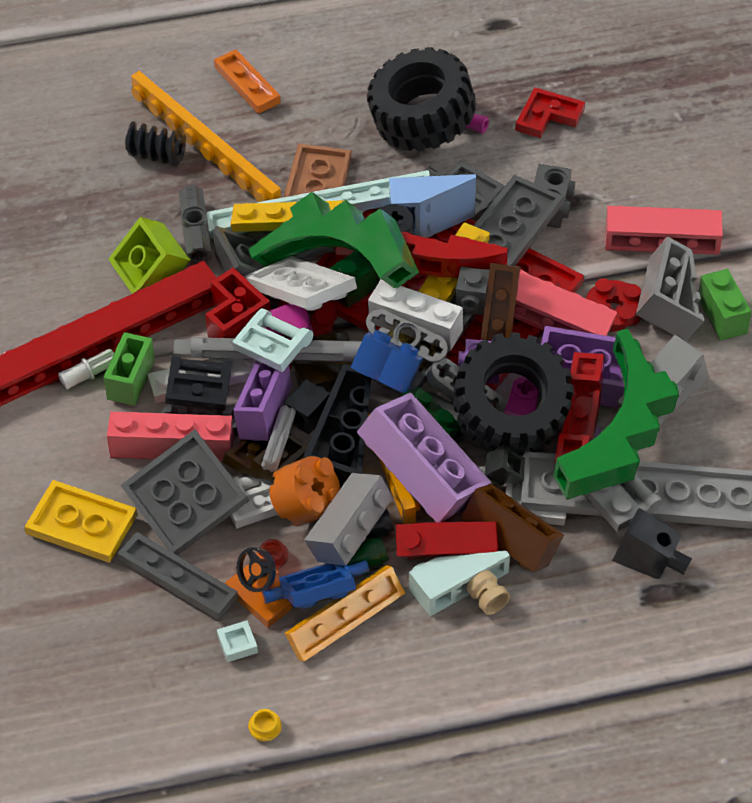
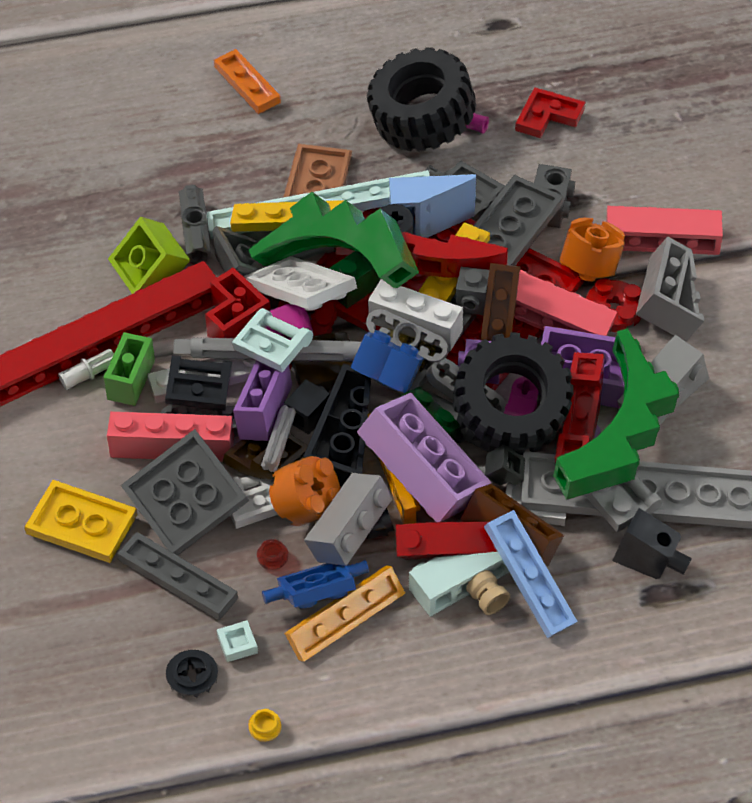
black piece [125,121,186,166] -> none
light orange plate [131,71,281,202] -> none
orange piece [225,546,292,628] -> none
dark green cone [347,537,389,568] -> none
bright green brick [698,269,752,341] -> none
none -> black gear [166,649,218,698]
none -> light blue plate [484,510,578,639]
none -> orange brick [559,217,625,282]

